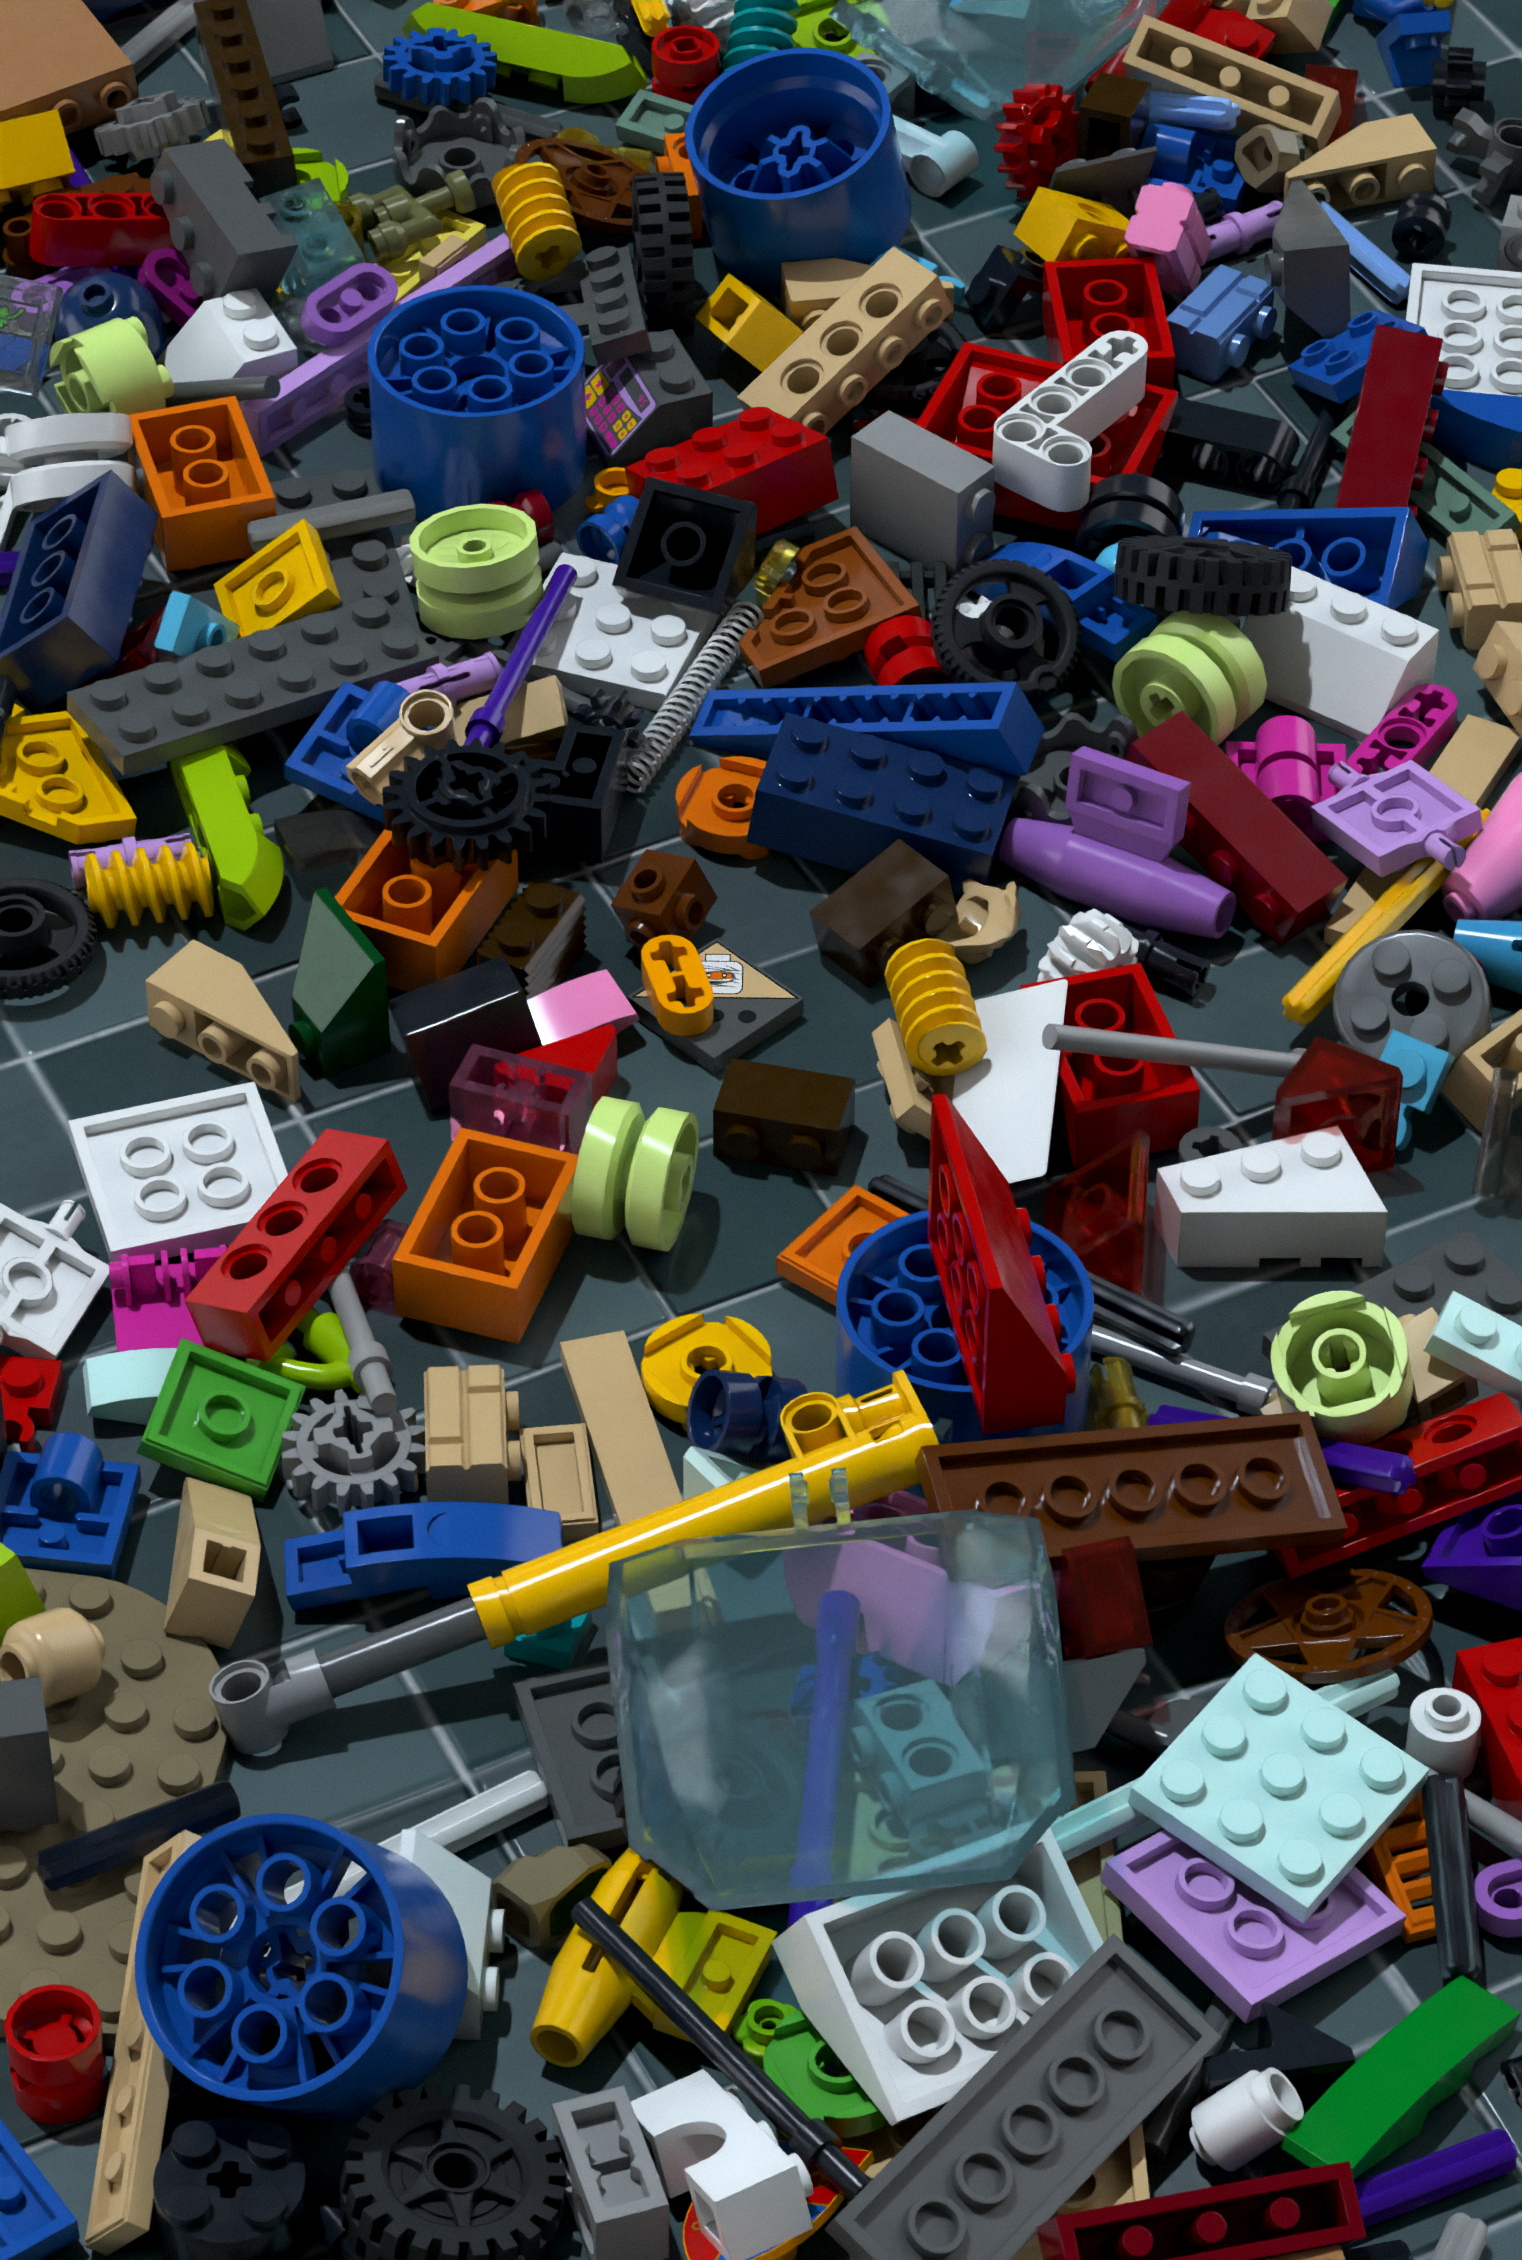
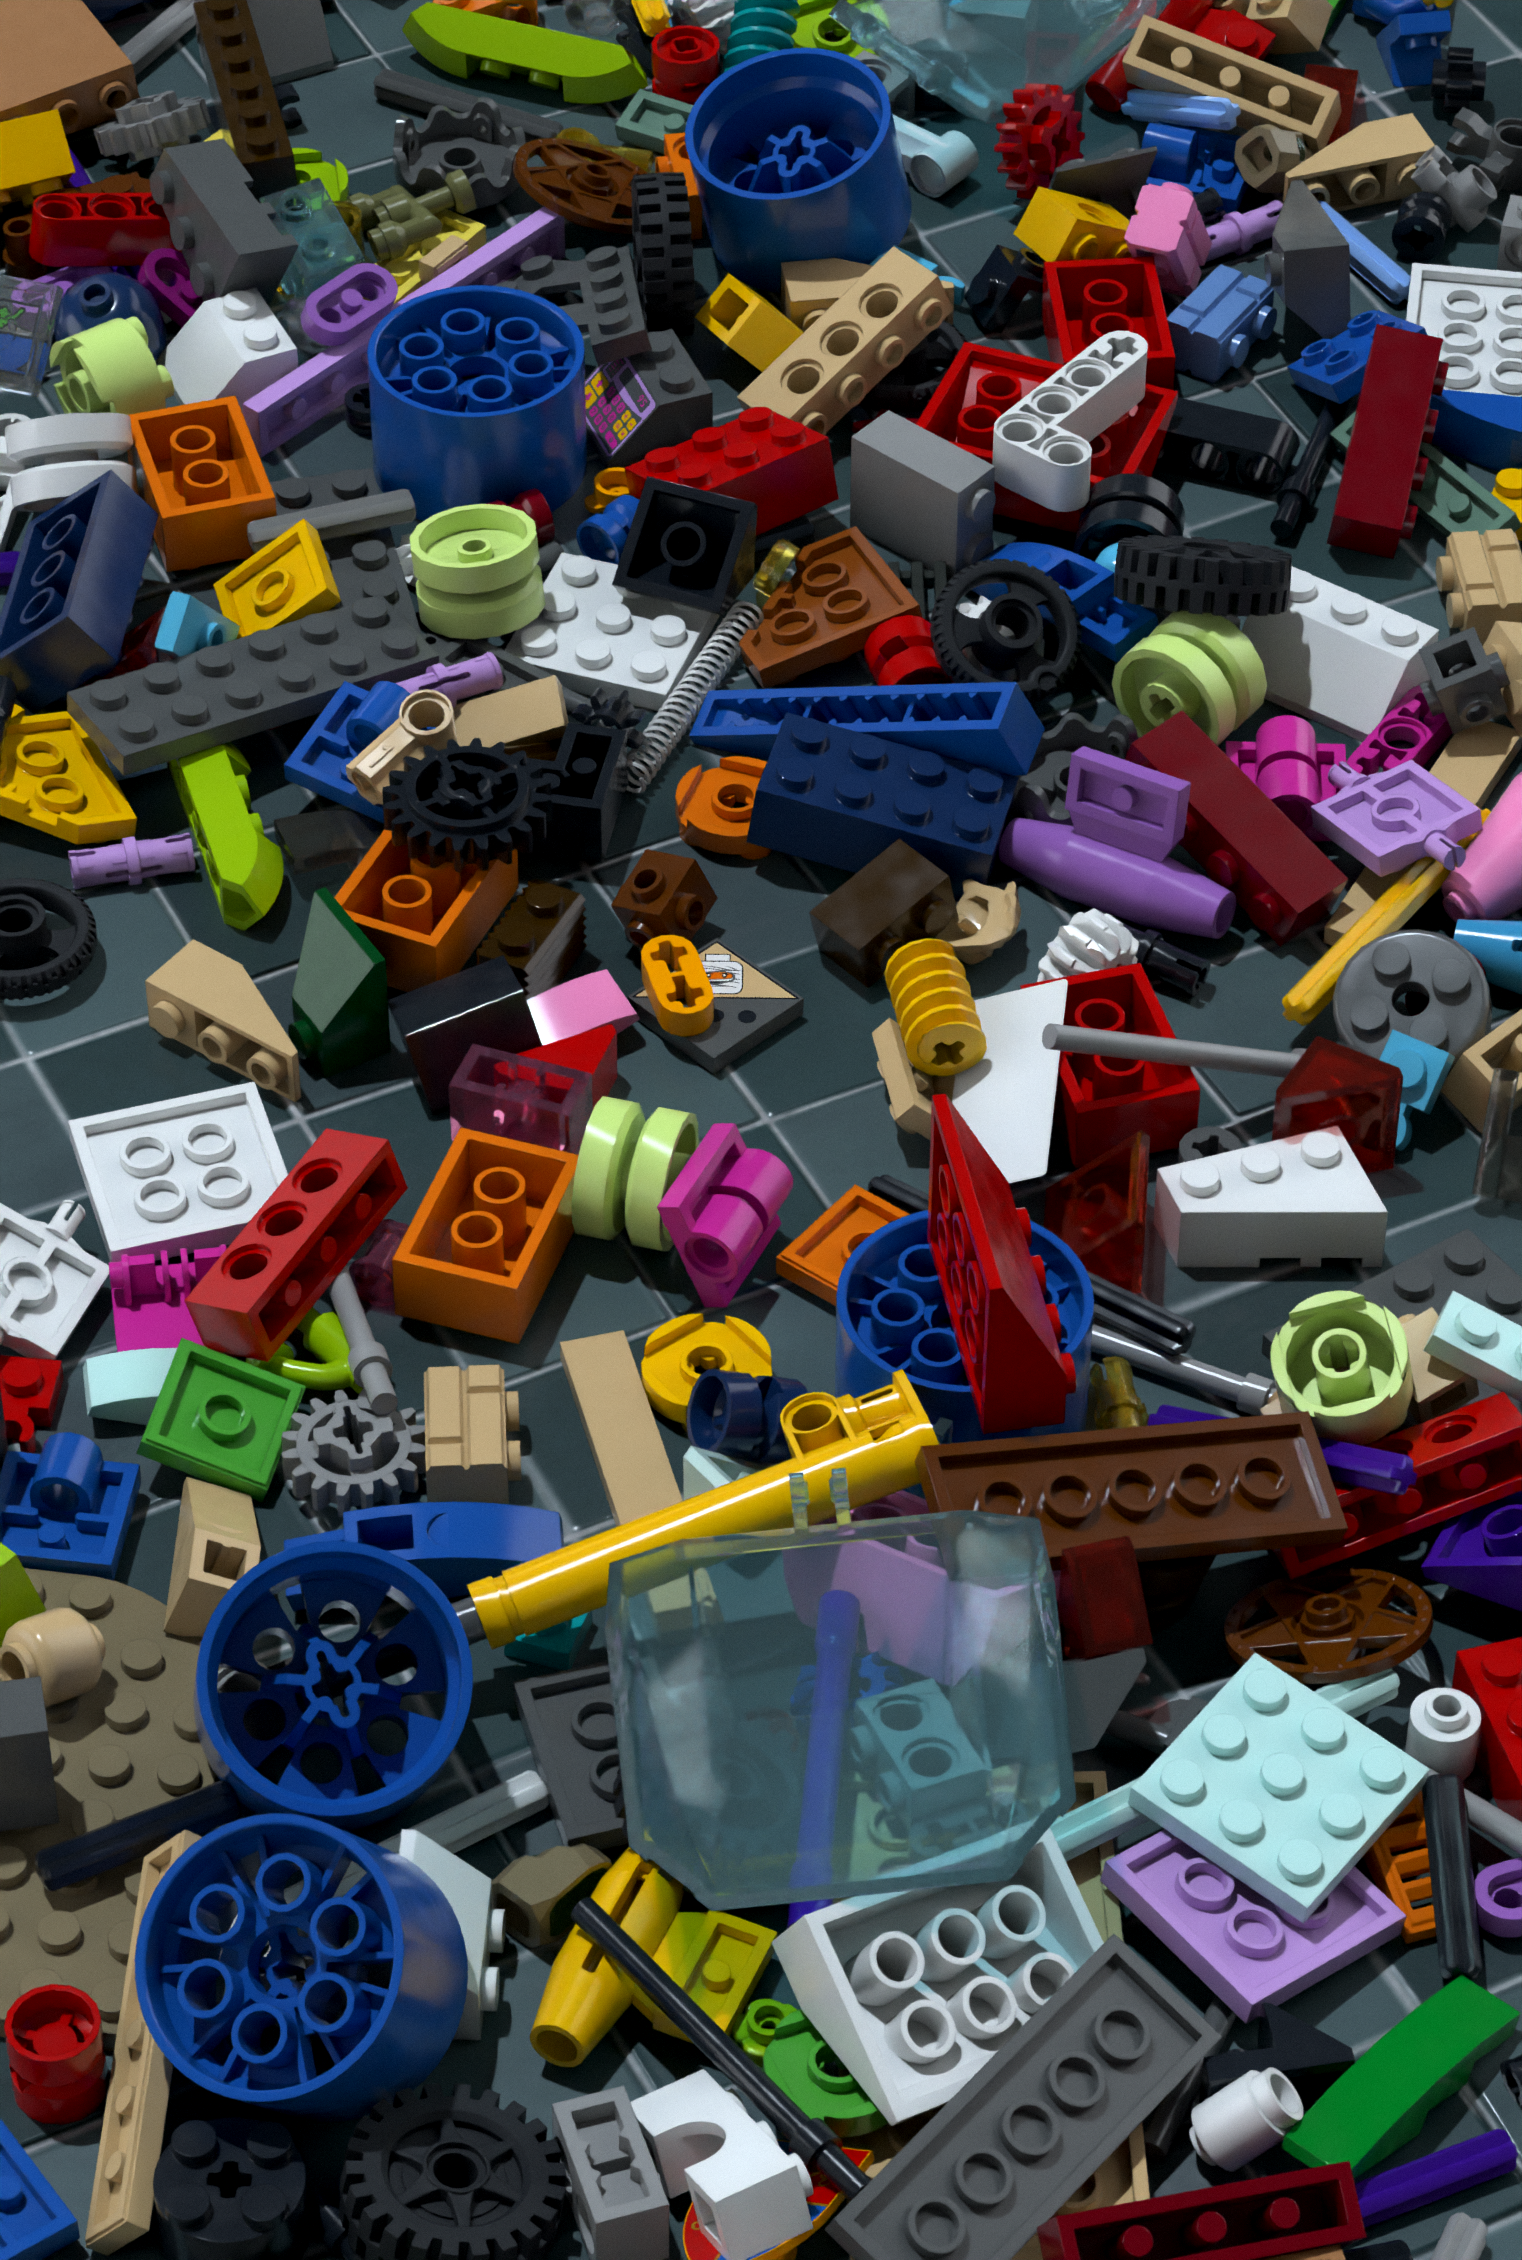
yellow piece [84,842,214,929] -> none
dark grey bar [165,376,281,406] -> none
blue gear [382,28,497,107] -> none
dark purple bar [463,564,577,748] -> none
yellow piece [491,162,582,282] -> none
tan tile [519,1423,599,1541] -> none
dark brown brick [713,1058,855,1176] -> none
dark brown brick [1077,72,1151,161] -> none
blue wedge [1187,507,1430,610] -> none
none -> blue wheel [193,1541,473,1832]
none -> dark pink plate [657,1123,793,1307]
none -> light grey plate [1411,145,1497,232]
none -> dark grey brick [1419,627,1510,734]

